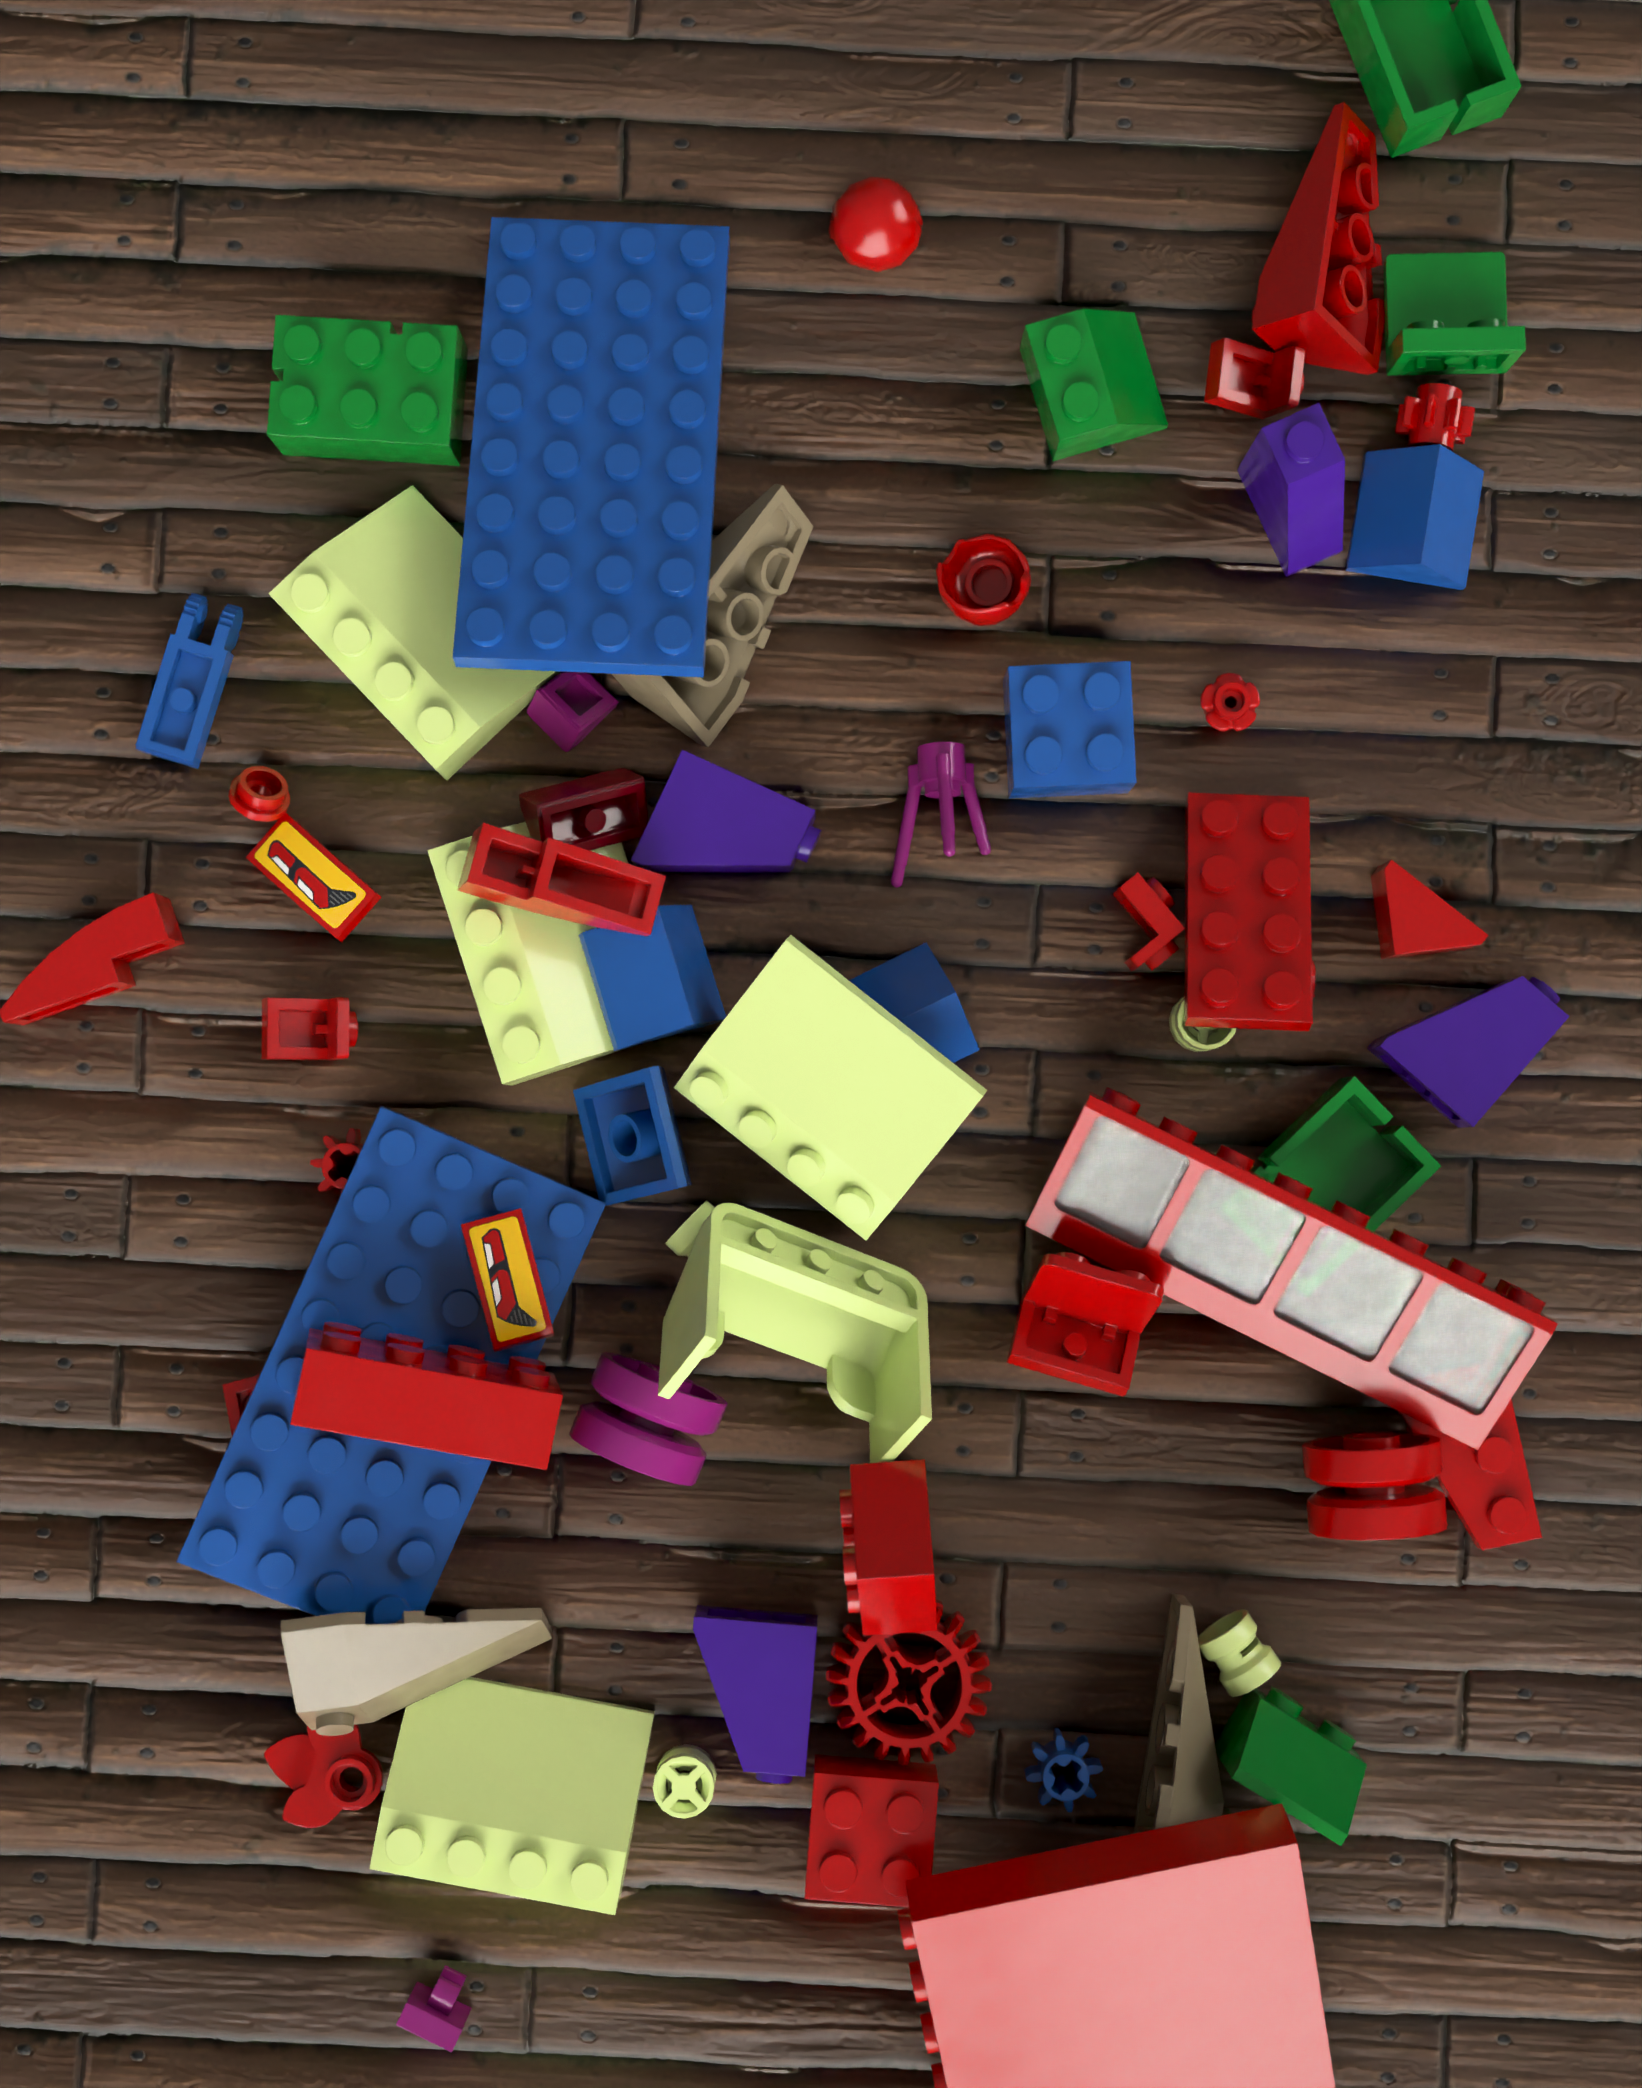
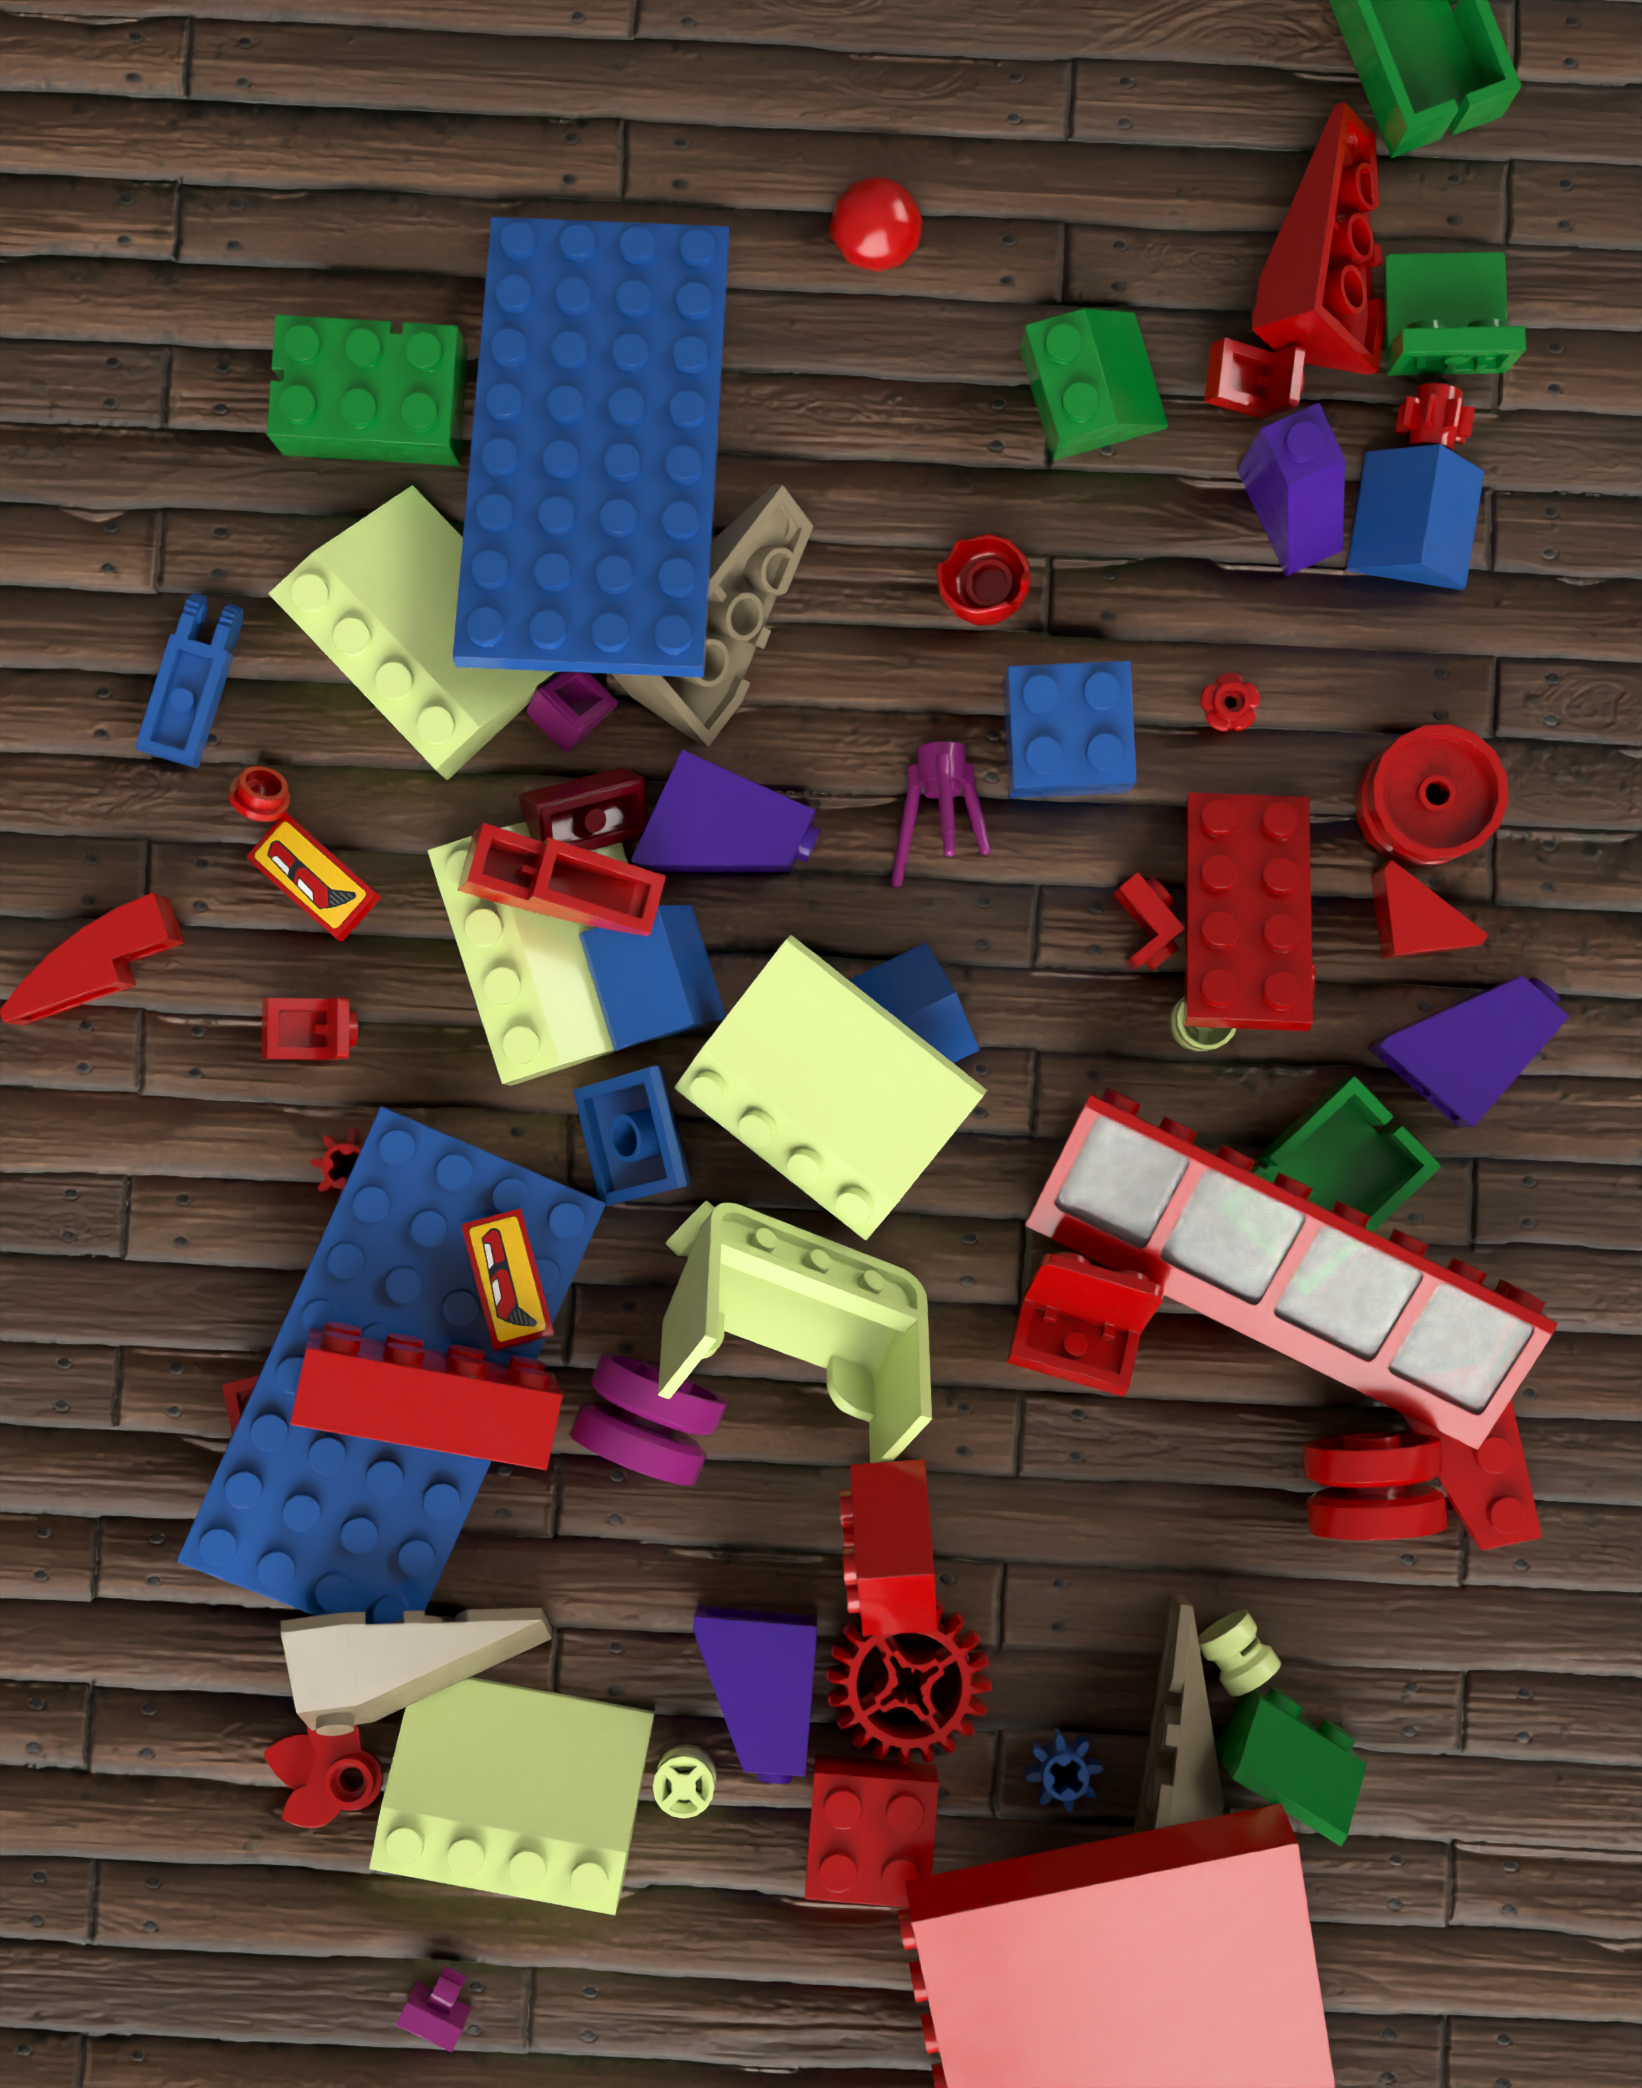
none -> red wheel [1355,724,1508,868]

